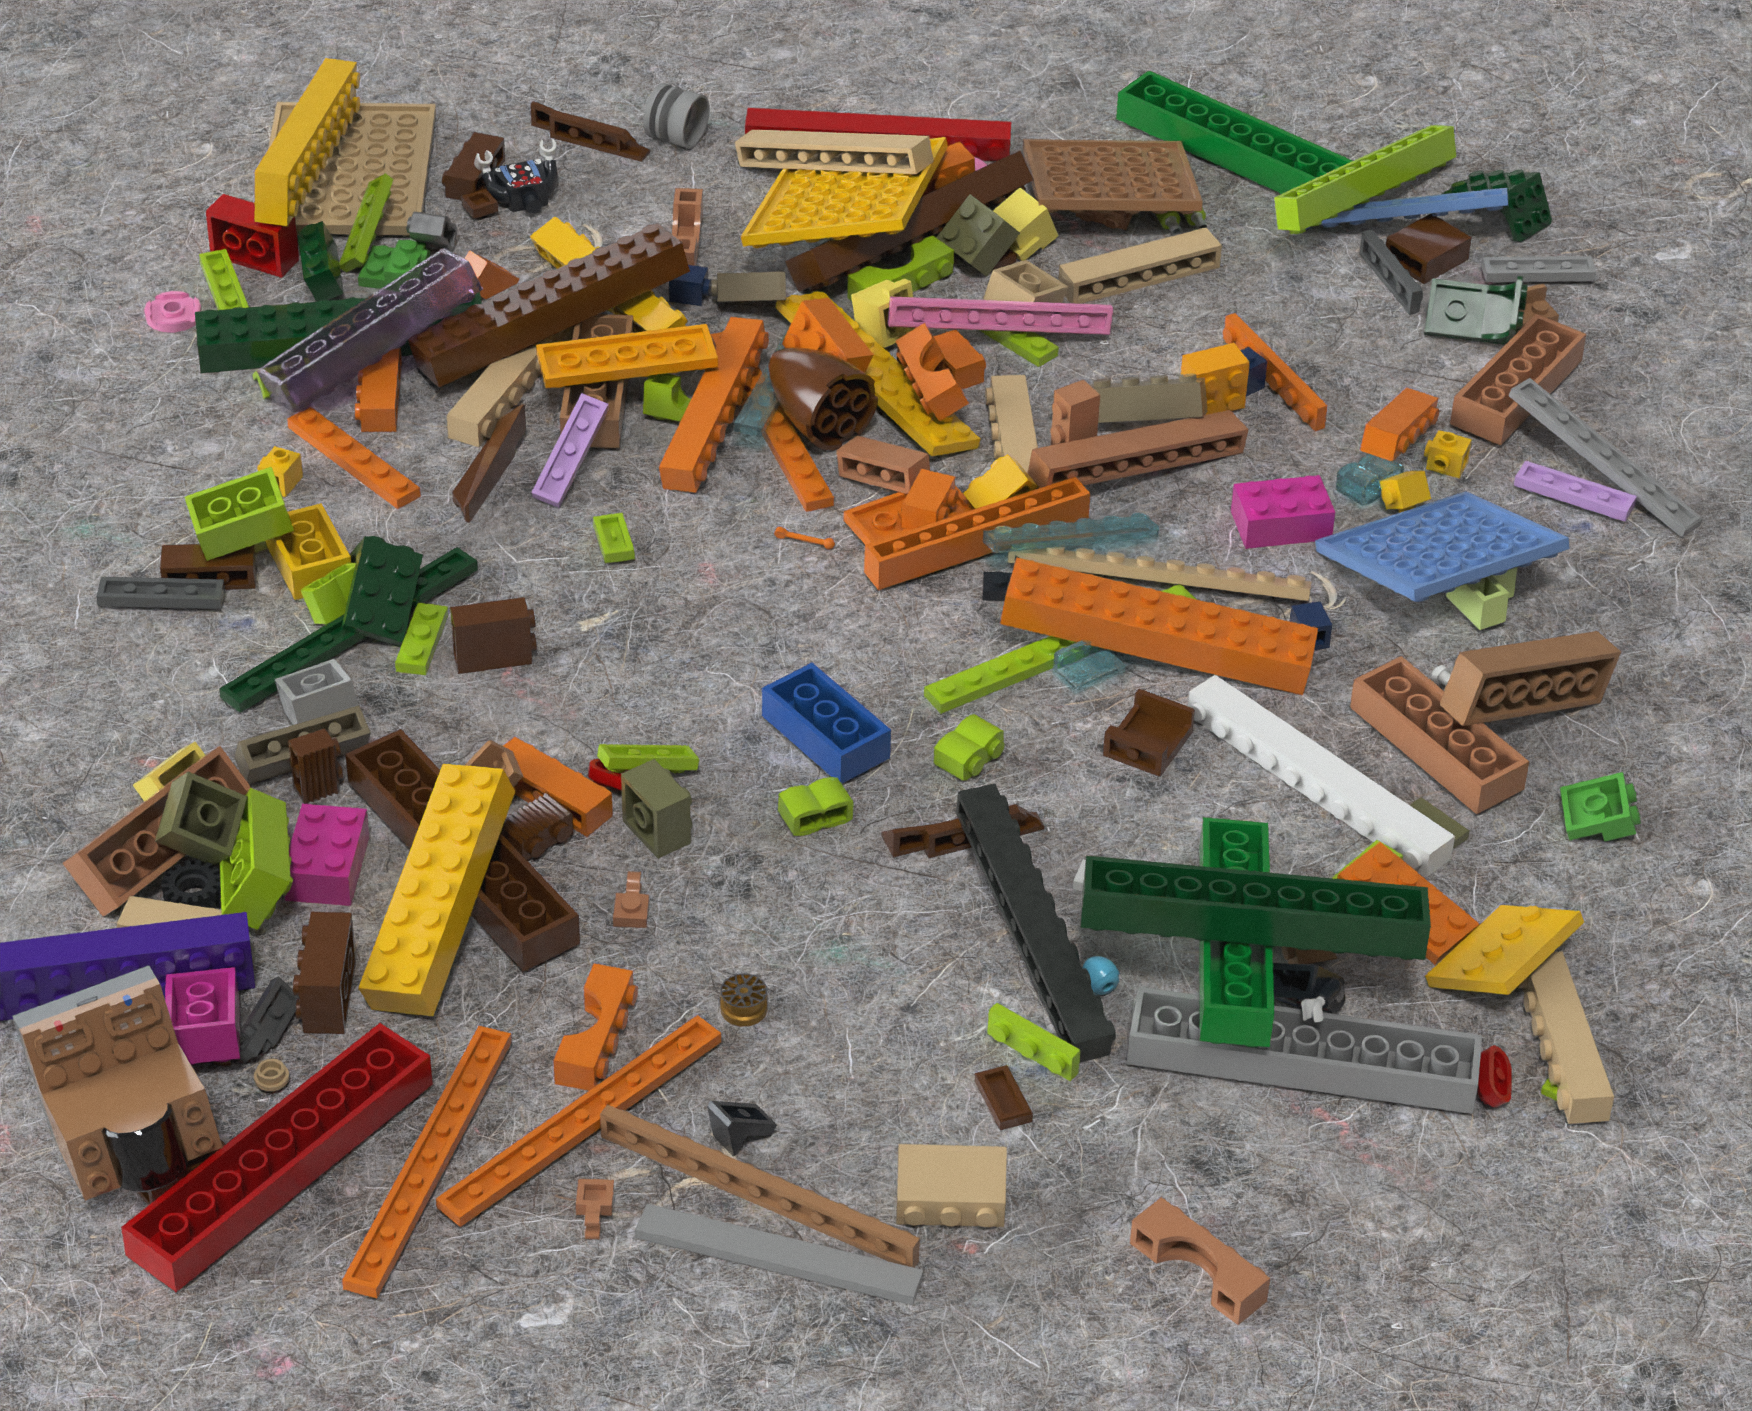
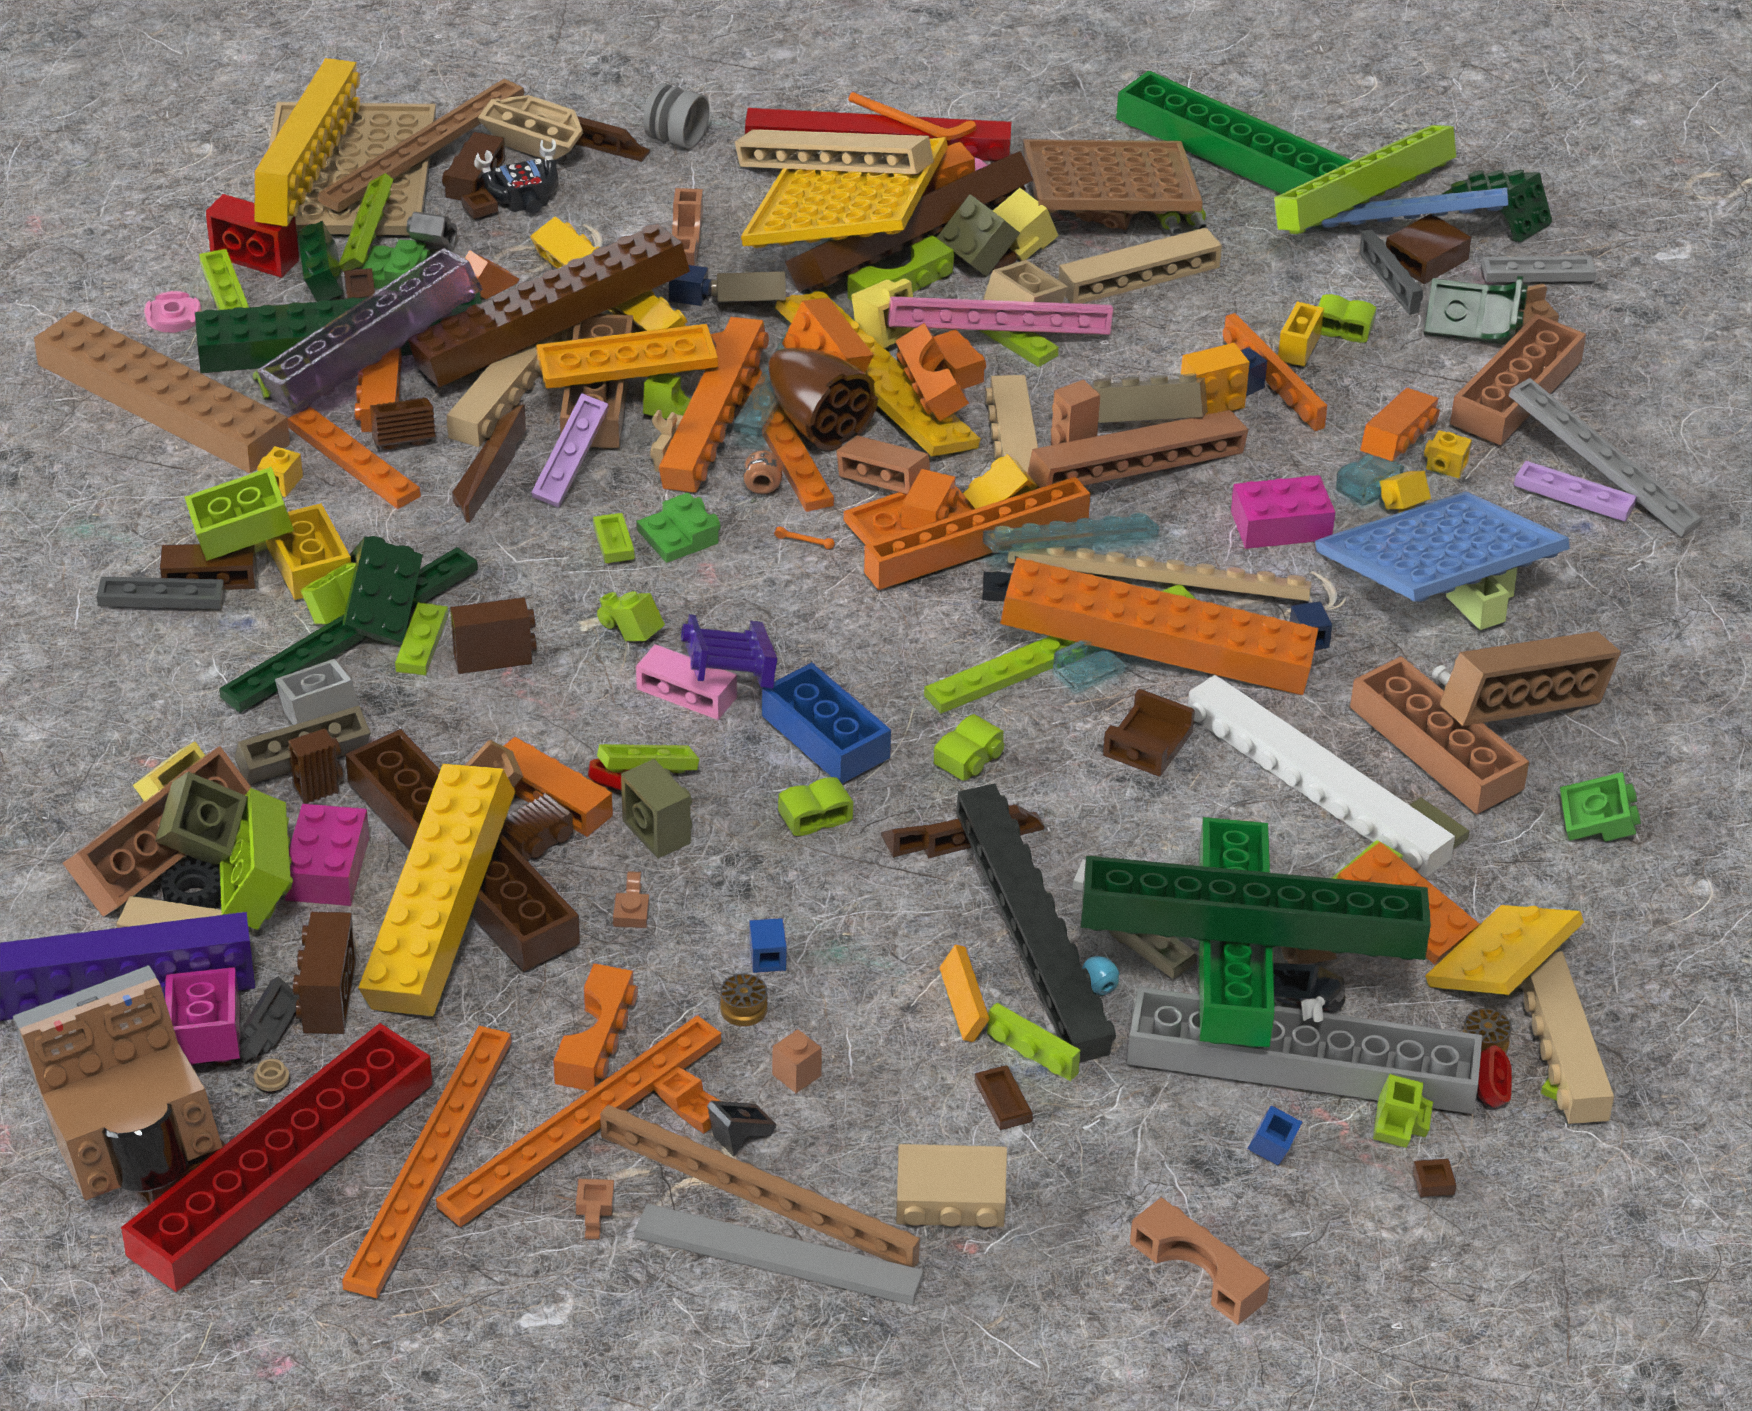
none -> medium nougat brick [34,310,290,473]
none -> medium nougat plate [318,78,524,212]
none -> reddish brown plate [344,268,375,299]
none -> reddish brown brick [370,397,436,449]
none -> tan wedge [478,95,583,160]
none -> lime brick [597,591,665,641]
none -> bright green plate [636,493,721,563]
none -> bright pink brick [636,644,737,720]
none -> tan plate [650,410,683,472]
none -> orange slope [653,1067,720,1134]
none -> dark purple fence [681,614,777,688]
none -> nougat head [743,450,782,494]
none -> blue brick [749,918,787,973]
none -> nougat brick [772,1029,822,1093]
none -> orange piece [848,92,976,140]
none -> light orange tile [939,944,990,1042]
none -> dark tan hinge [1109,930,1197,979]
none -> blue brick [1247,1105,1302,1165]
none -> yellow brick [1278,301,1324,367]
none -> lime brick [1318,294,1377,343]
none -> lime brick [1373,1074,1433,1148]
none -> reddish brown plate [1412,1158,1457,1197]
none -> wheel [1463,1008,1512,1054]

